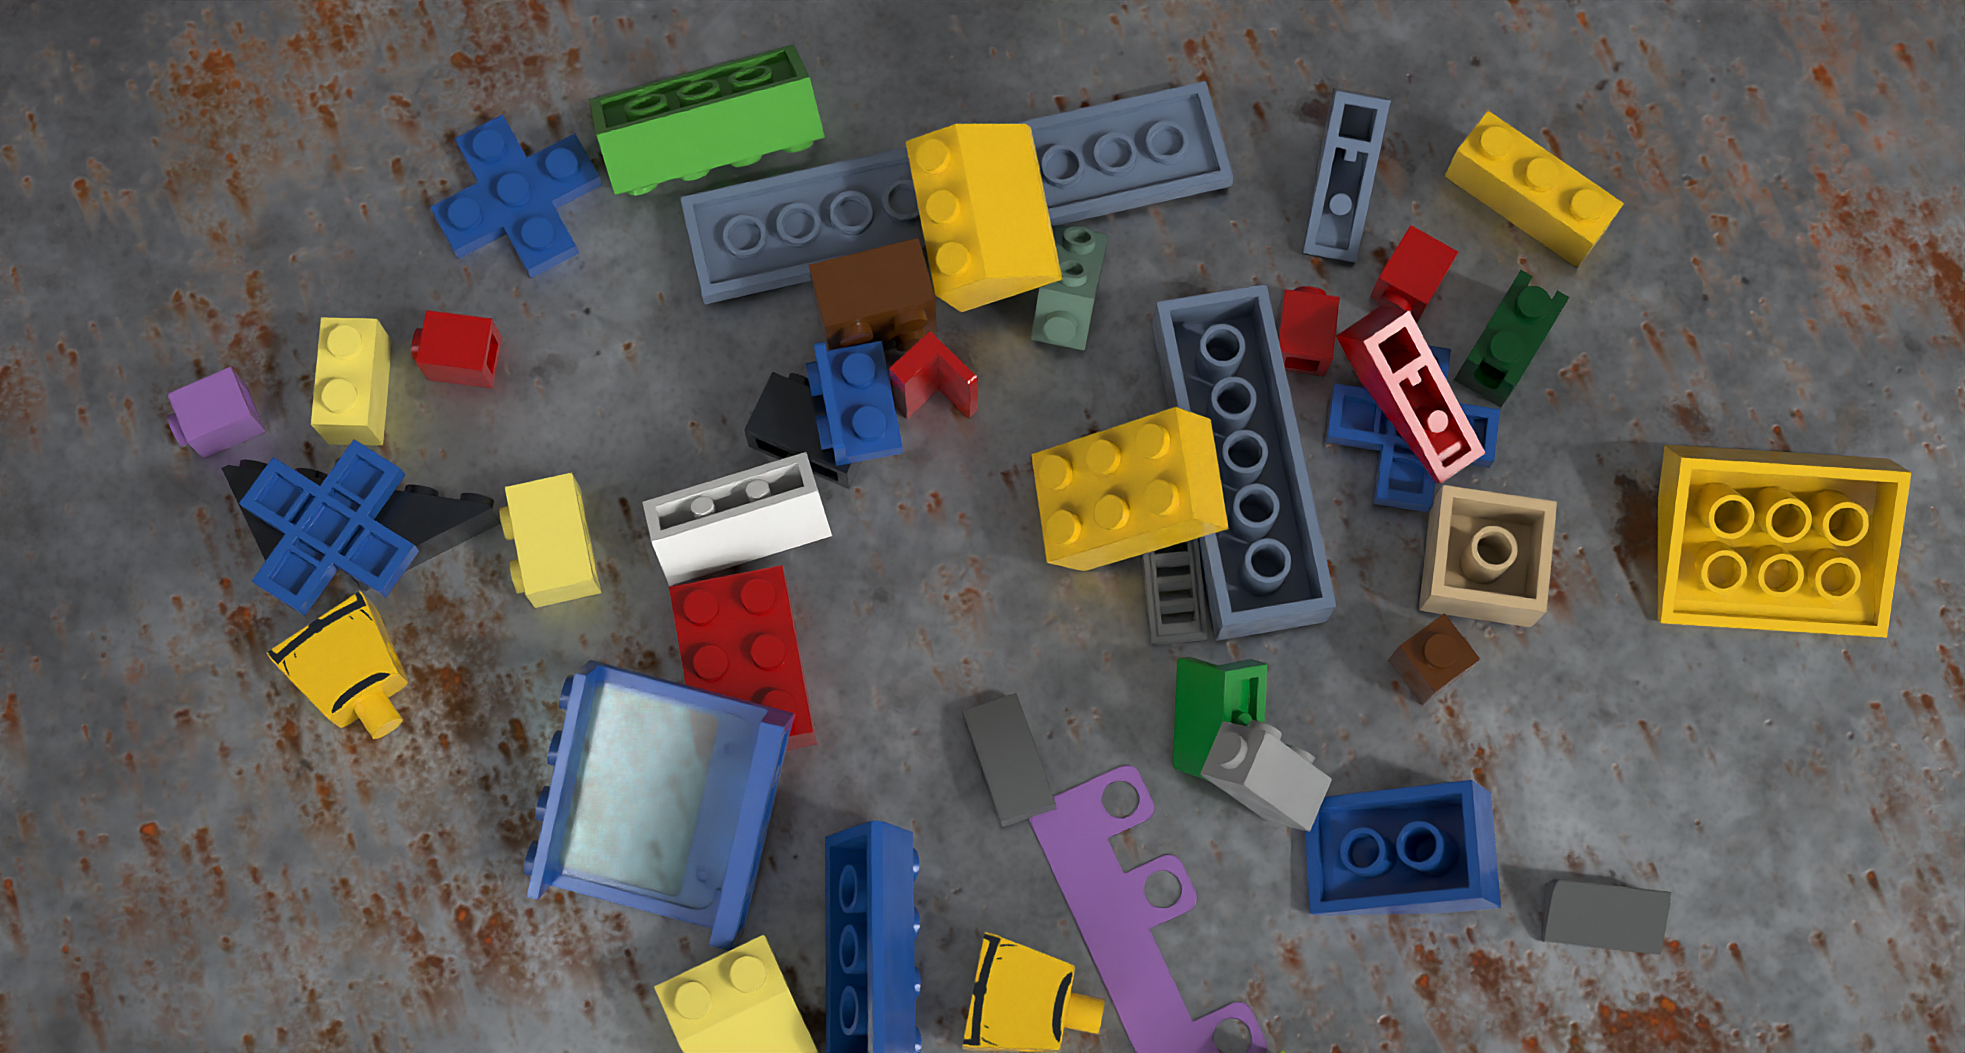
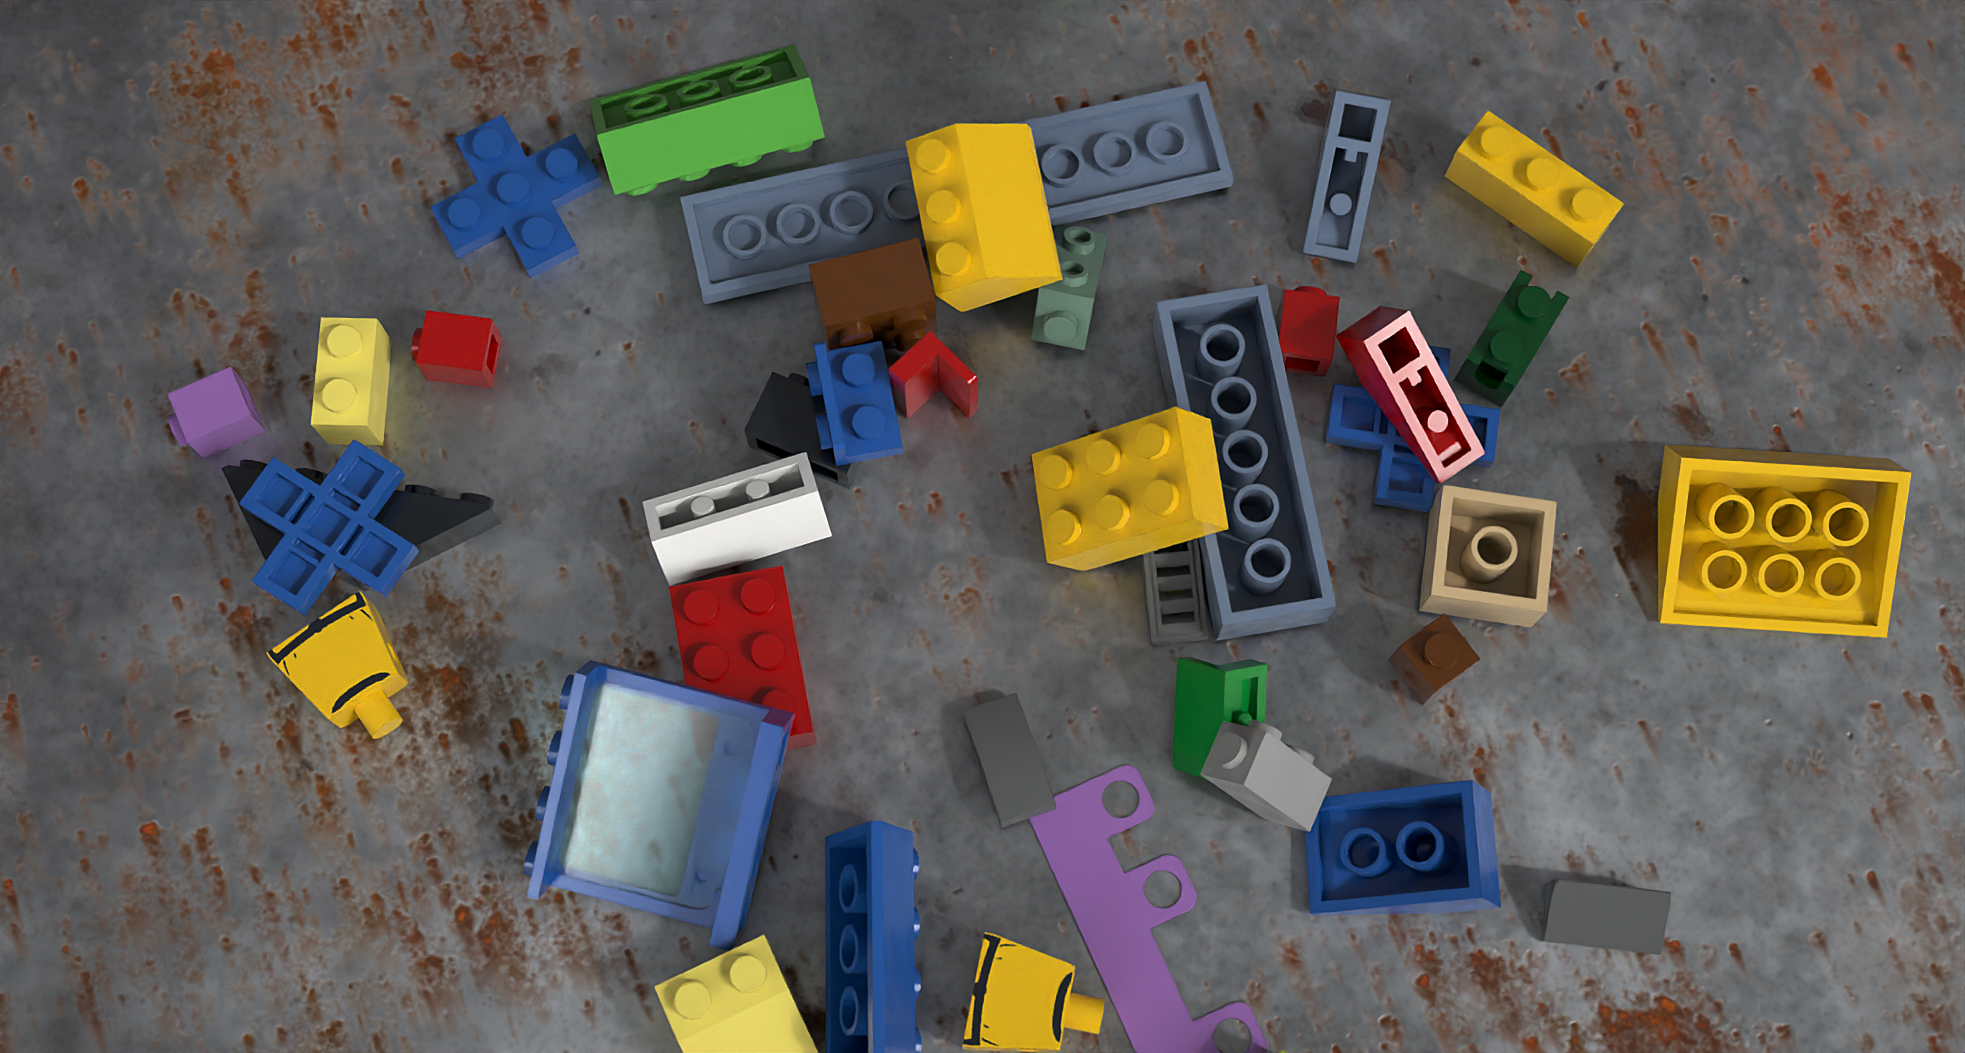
light yellow brick [499,472,601,608] -> none
red brick [1370,225,1459,323] -> none

